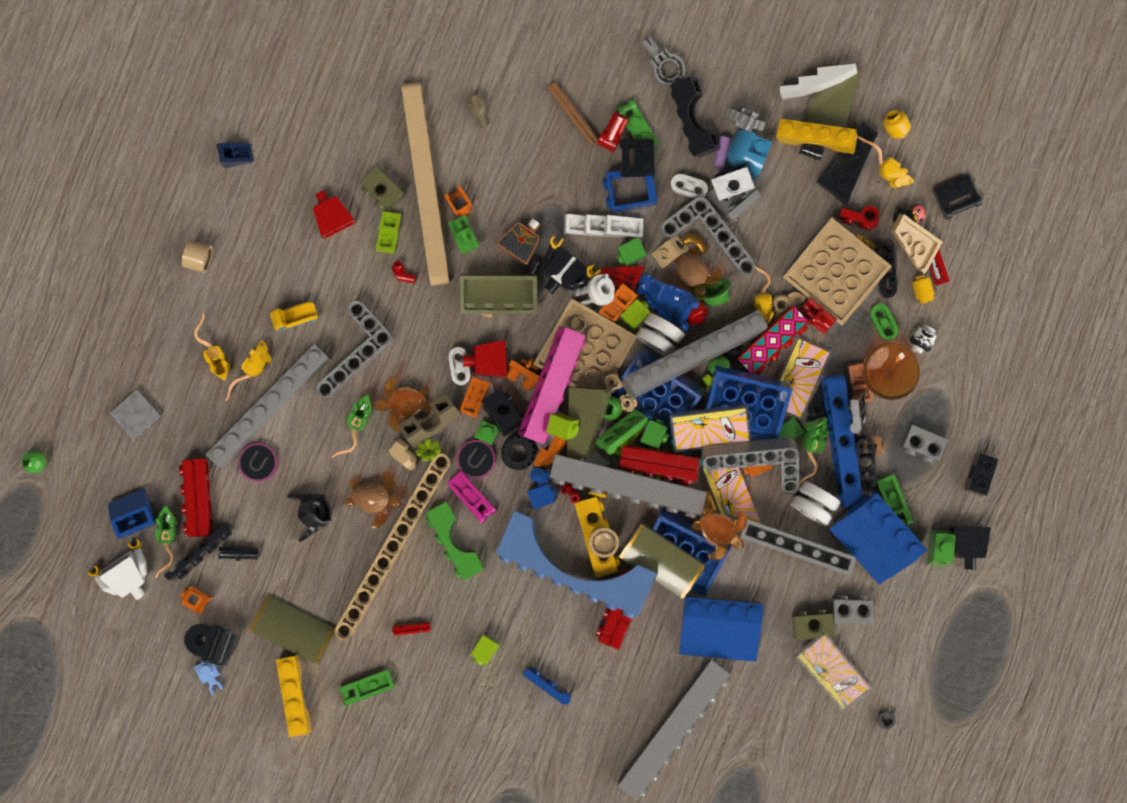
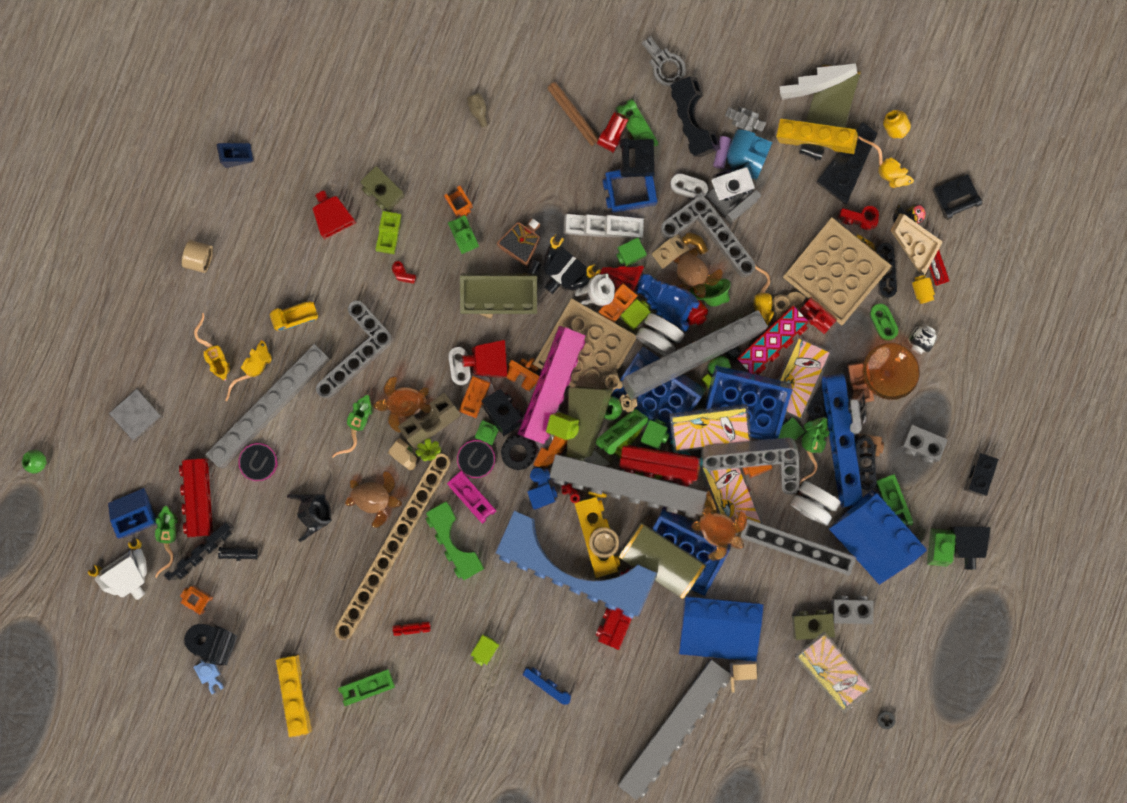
olive slope [249,595,335,665] -> none
tan beam [401,81,450,286] -> none
none -> tan bracket [730,662,757,693]

